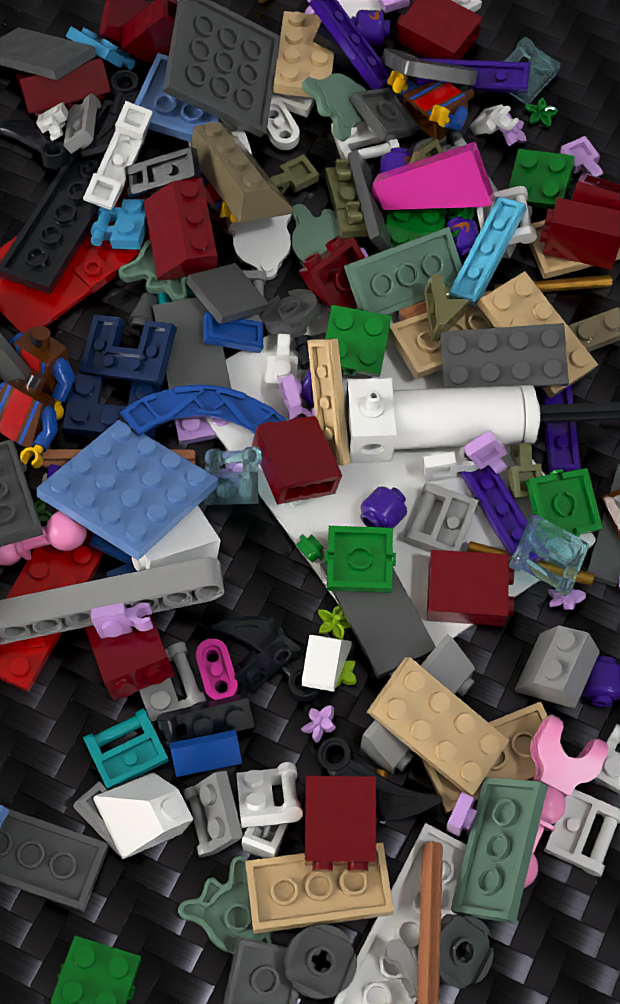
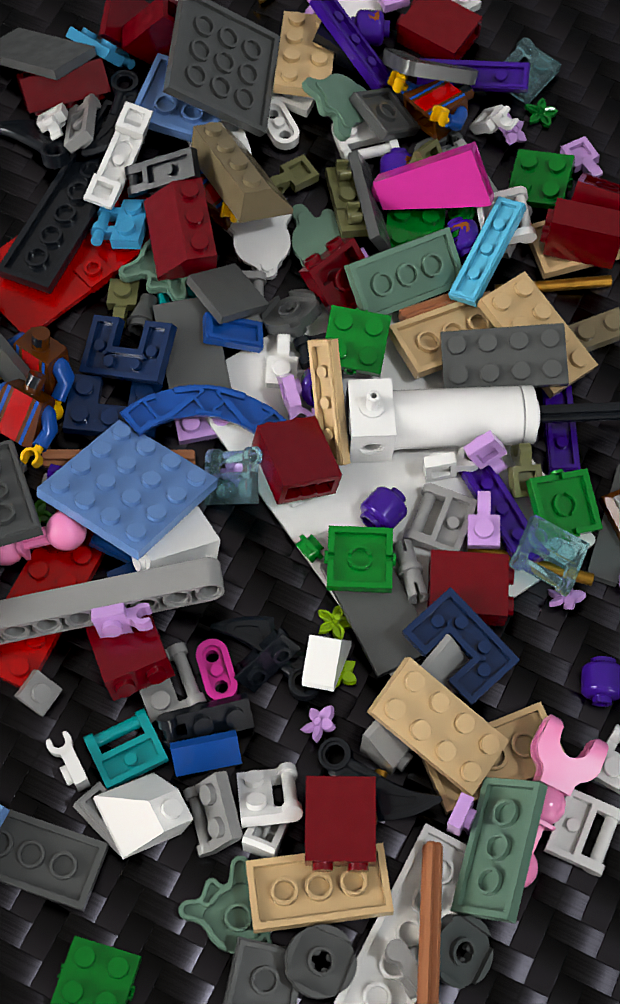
olive slope [424,274,470,342] -> none
light grey slope [515,625,600,709] -> none
none -> light grey plate [14,669,63,716]
none -> white plate [46,731,91,792]
none -> olive plate [107,278,140,329]
none -> light grey pin [393,539,429,604]
none -> dark blue plate [402,587,520,707]
none -> lavender plate [467,491,500,549]

